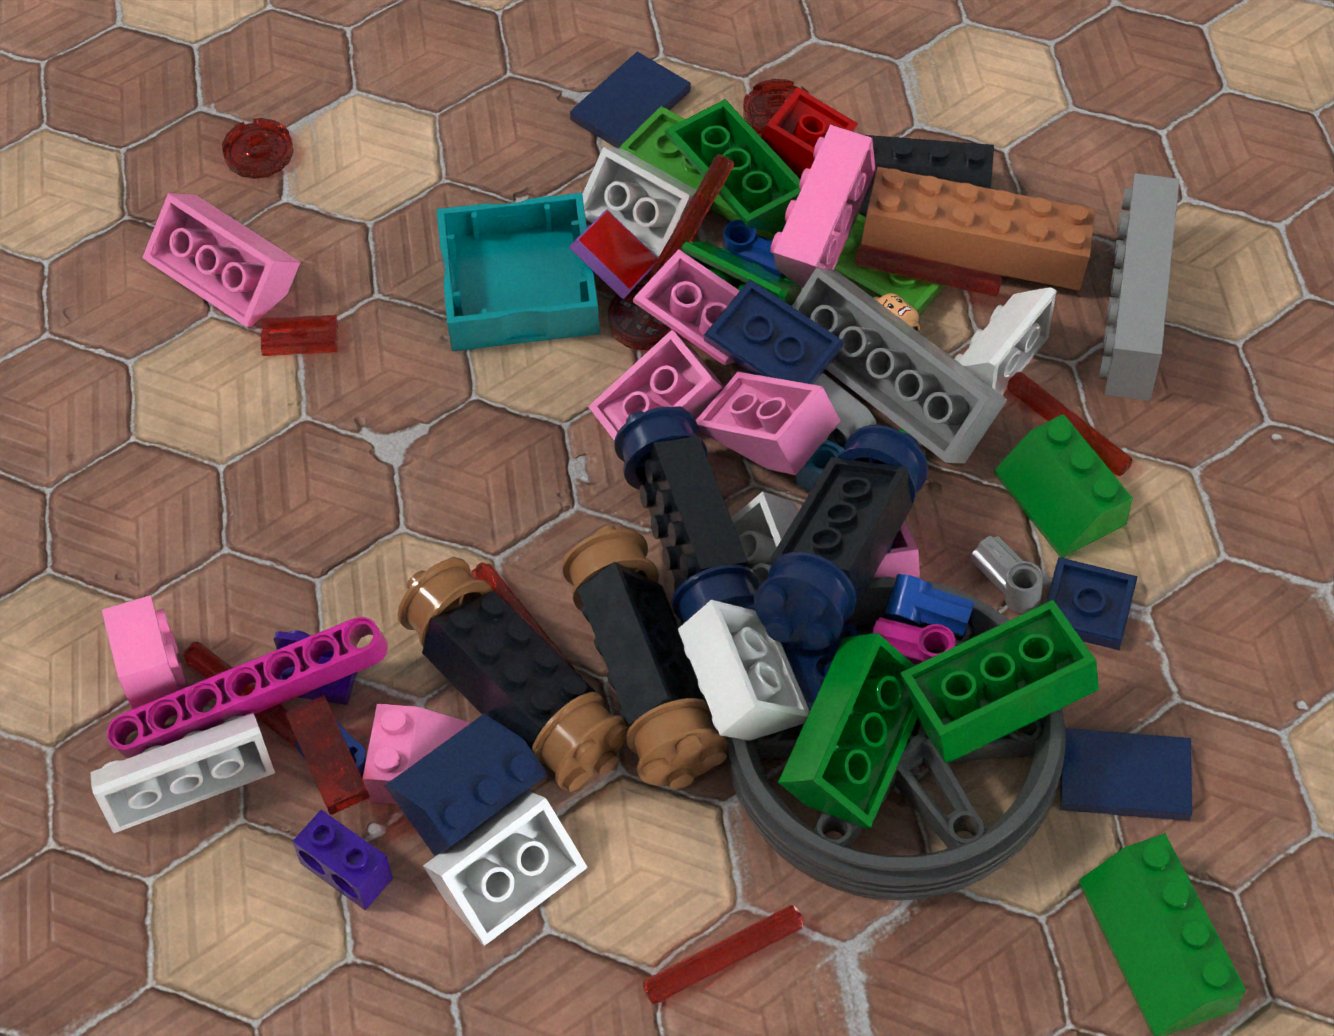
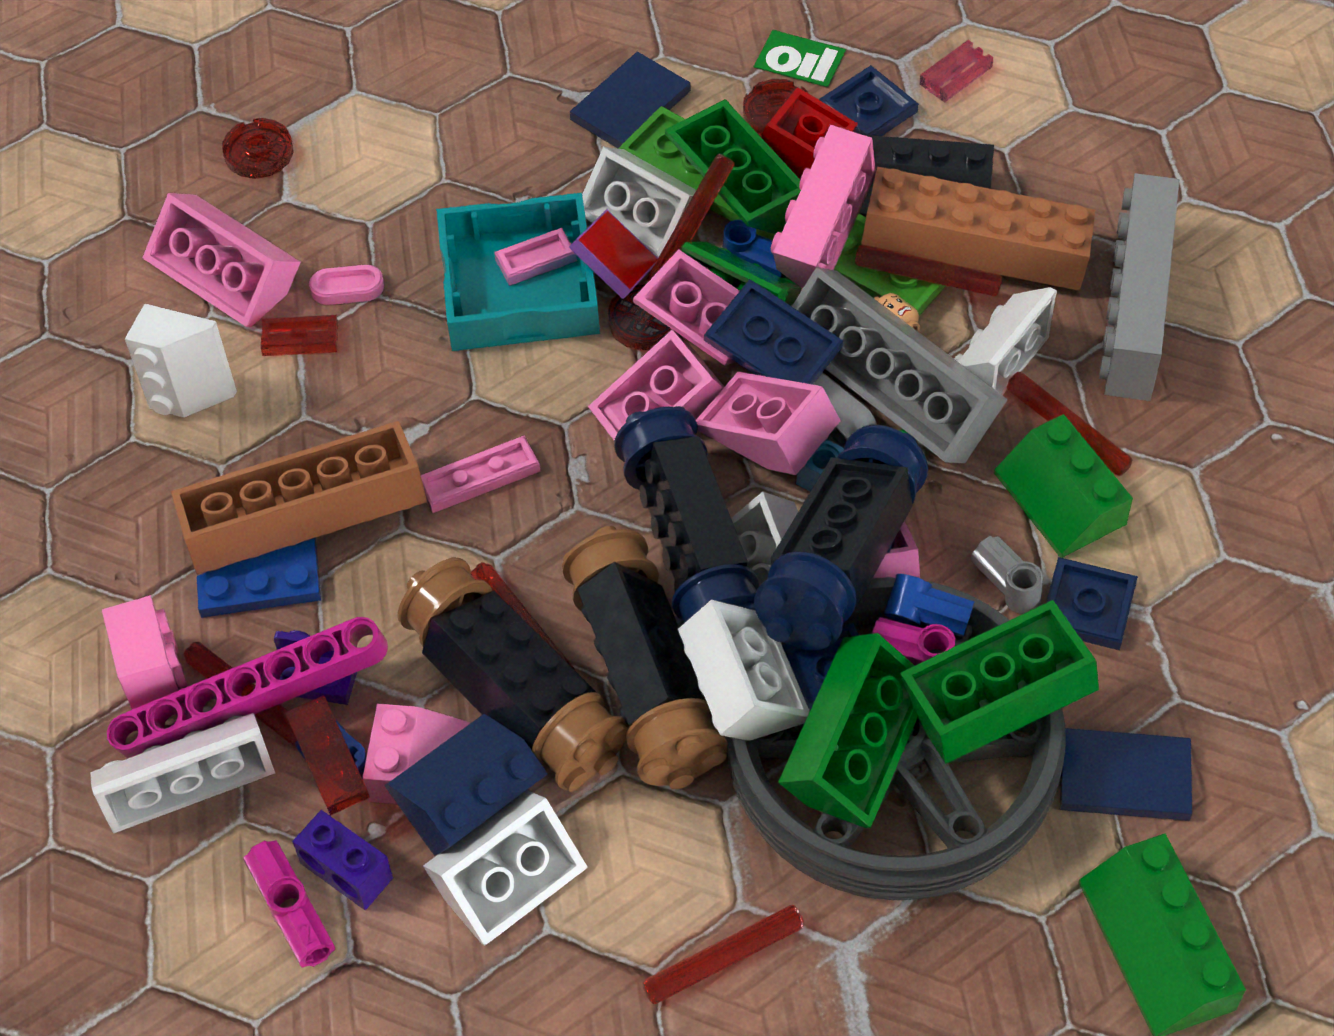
none -> white slope [125,304,237,418]
none -> nougat brick [171,421,427,575]
none -> blue wing [197,537,321,618]
none -> dark pink piece [243,840,335,968]
none -> bright pink tile [309,265,384,305]
none -> bright pink tile [421,435,540,513]
none -> bright pink tile [494,228,577,286]
none -> sticker [753,30,846,87]
none -> dark blue tile [819,65,919,136]
none -> clear pink tile [919,40,994,103]

